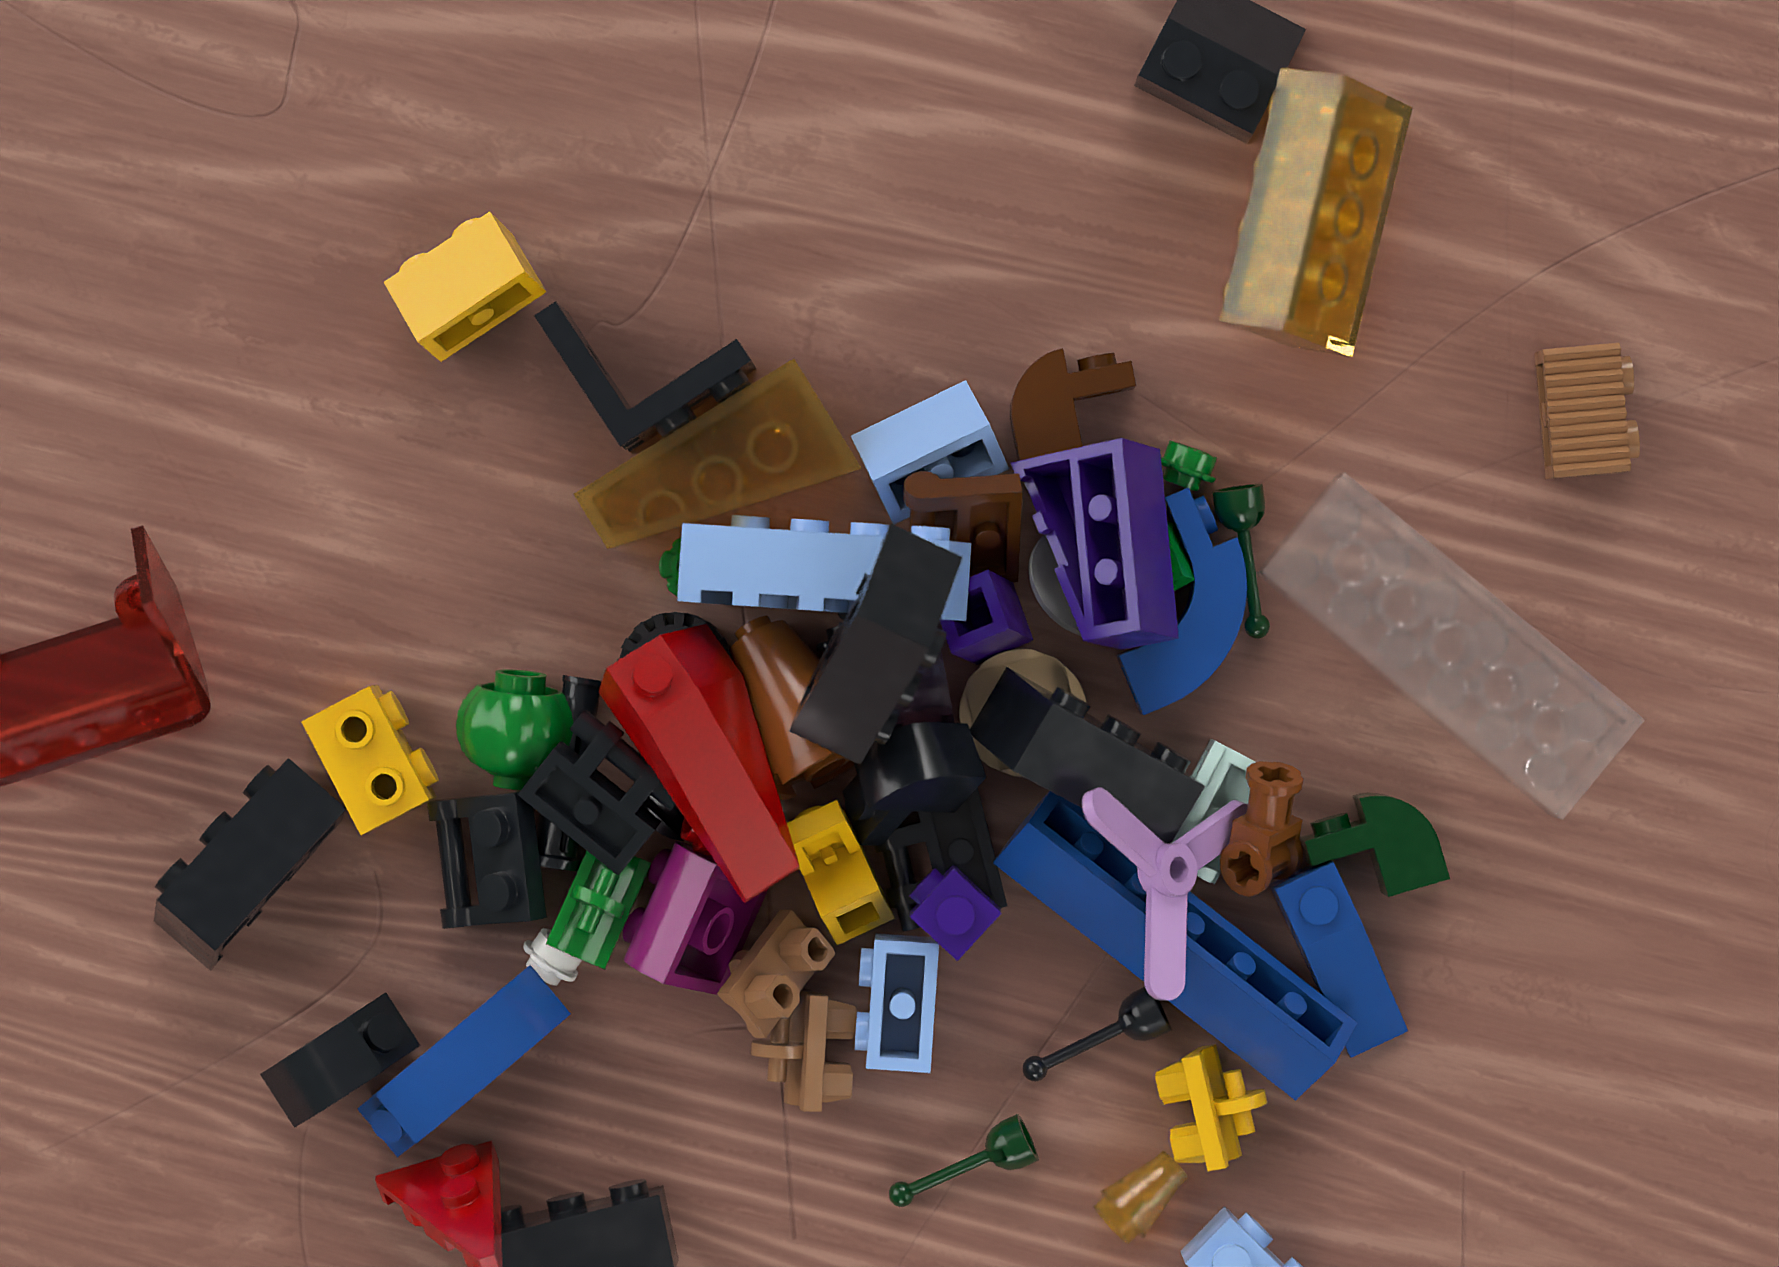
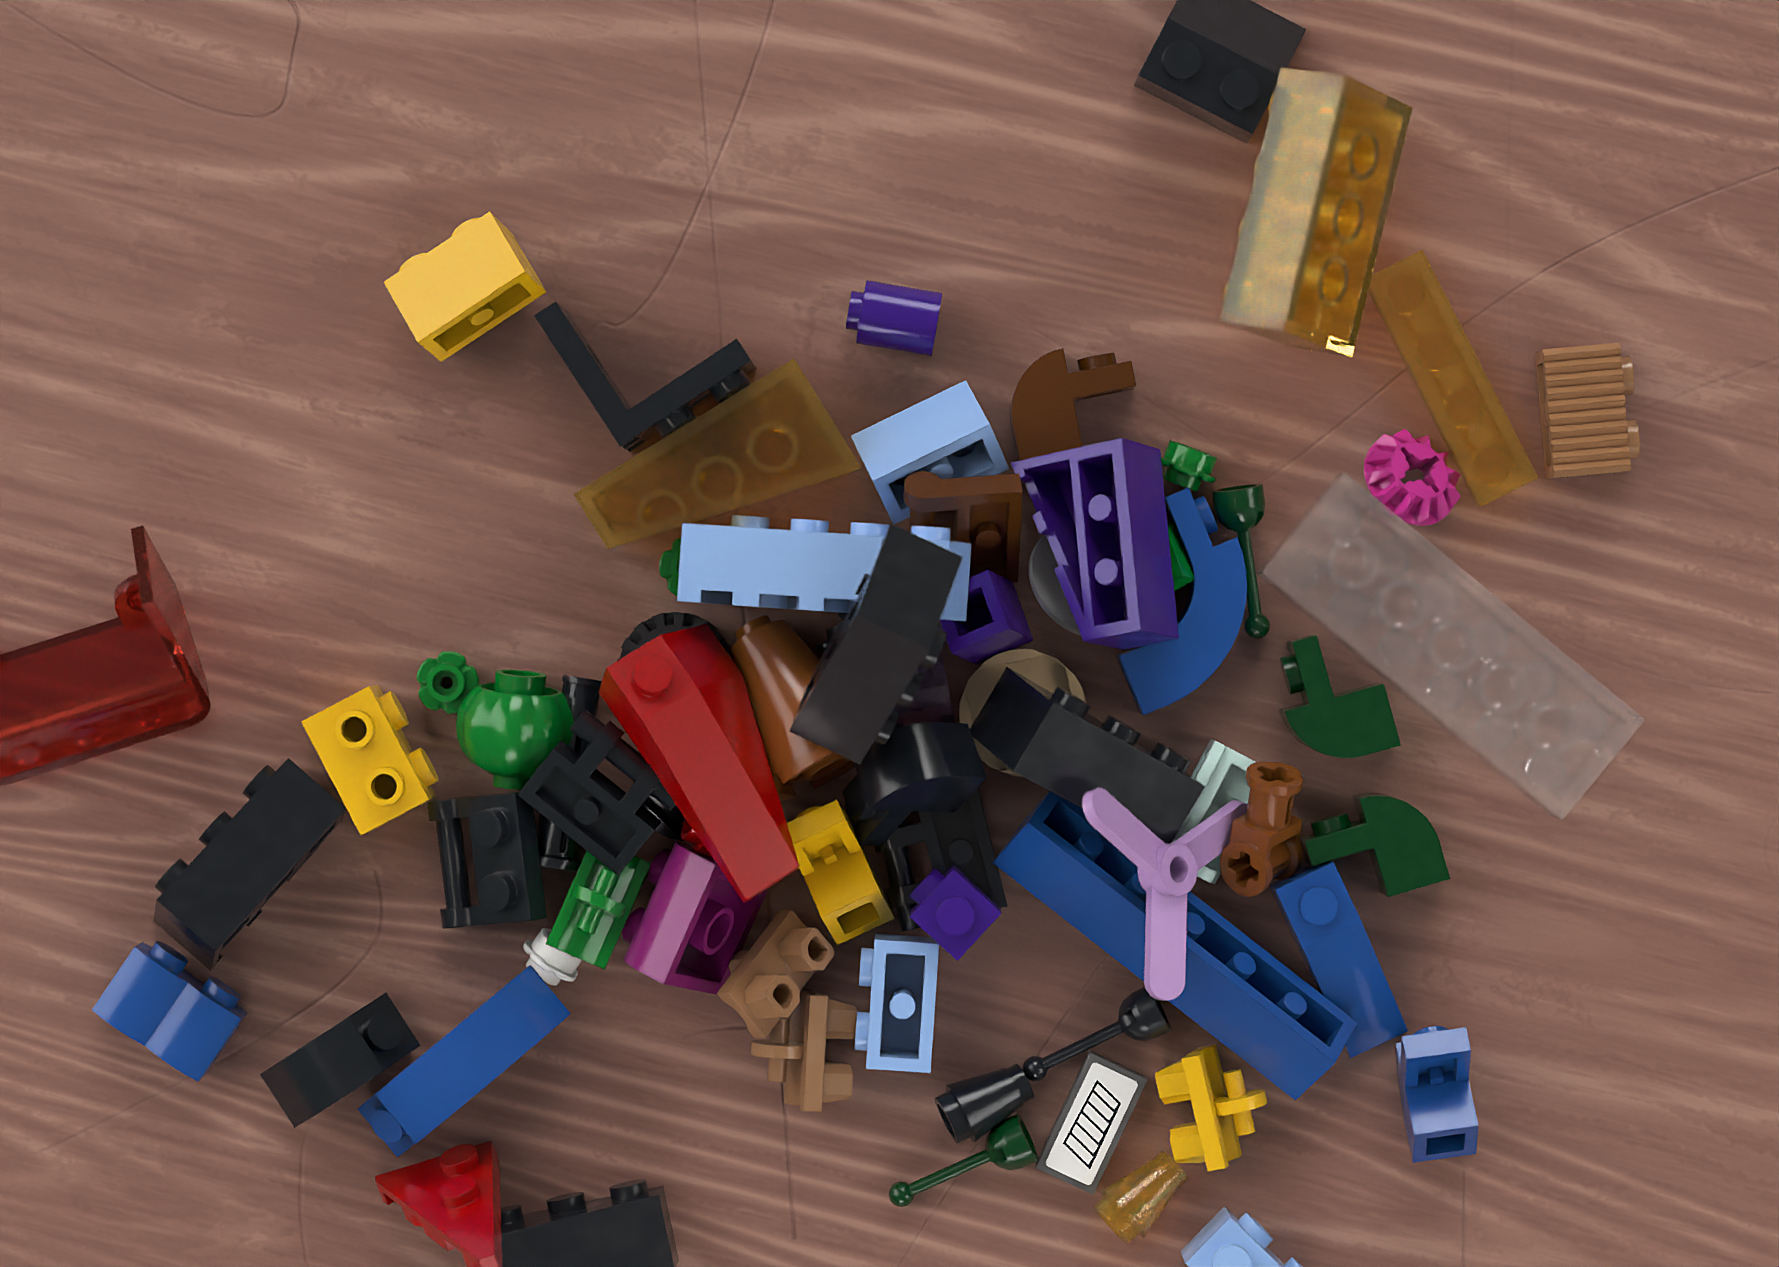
none -> blue brick [92,941,248,1081]
none -> green plate [416,651,479,714]
none -> dark purple brick [846,280,942,356]
none -> black cone [934,1064,1034,1144]
none -> tile [1035,1050,1148,1195]
none -> dark green brick [1279,635,1401,758]
none -> clear yellow plate [1363,249,1538,508]
none -> dark pink gear [1364,428,1461,526]
none -> blue brick [1396,1026,1479,1163]

